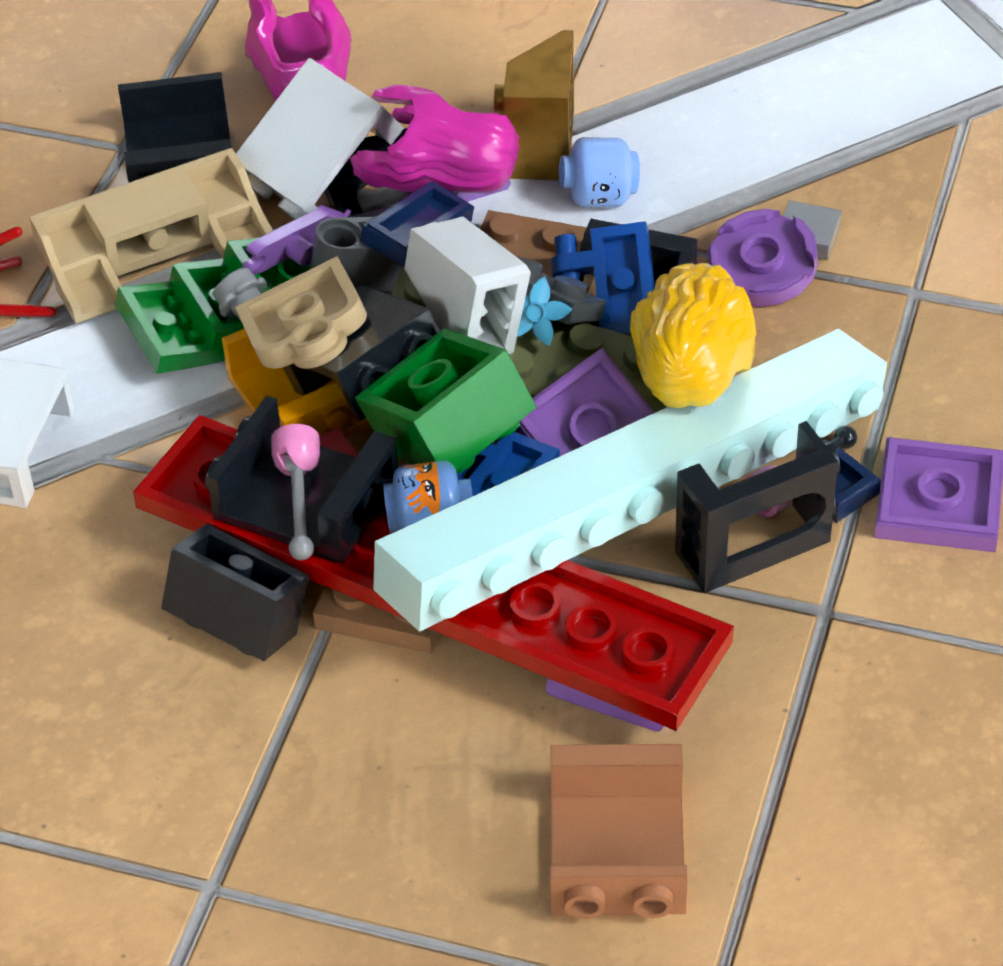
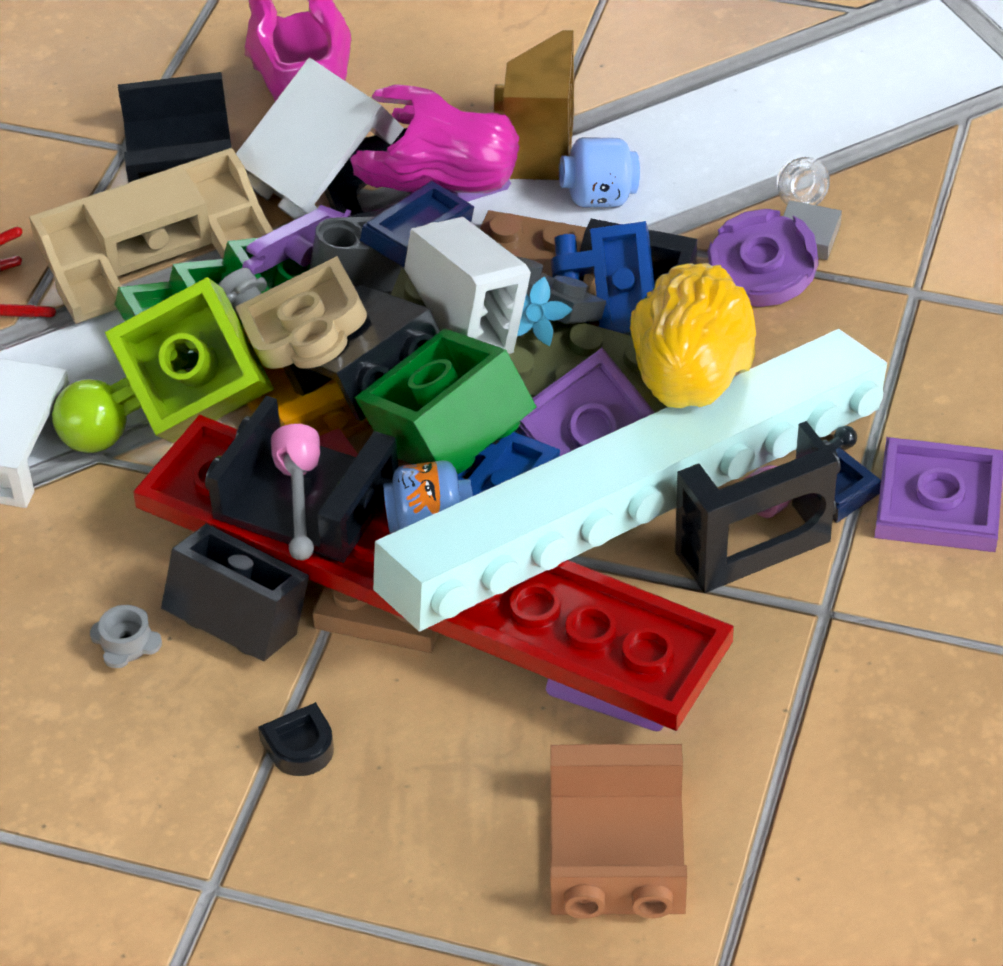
none -> lime brick [52,277,274,453]
none -> light grey plate [90,605,162,668]
none -> black tile [258,702,334,776]
none -> clear plate [777,157,830,205]

